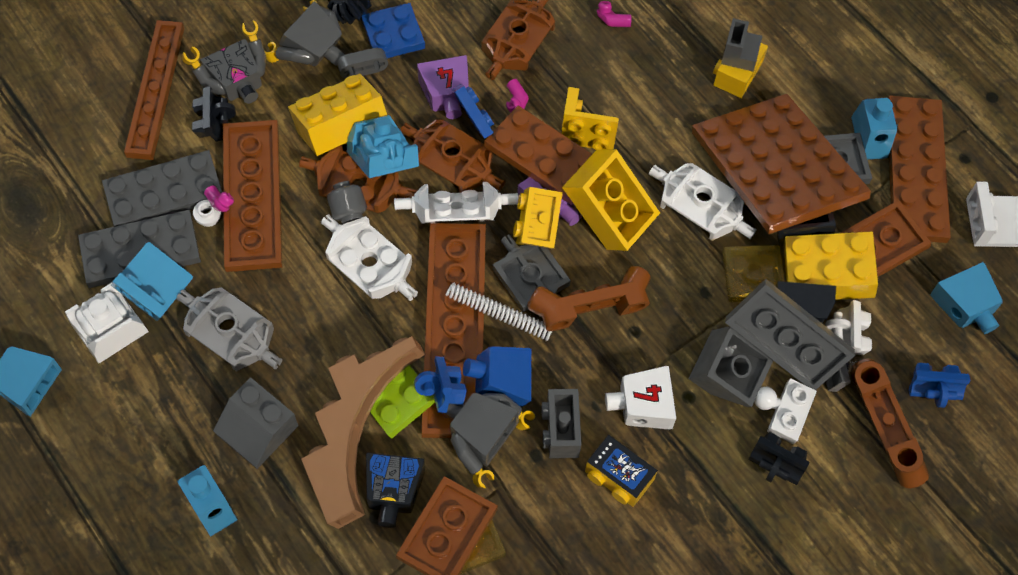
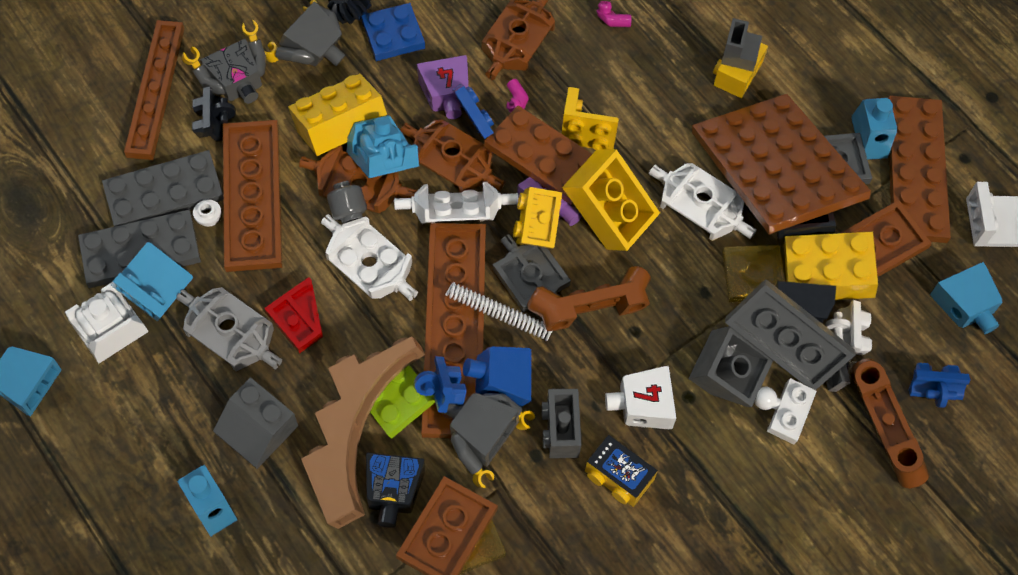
dark pink arm [204,186,234,212] -> none
dark grey beam [337,48,388,78] -> none
black hips [748,432,810,485] -> none
none -> red wing [264,277,323,353]

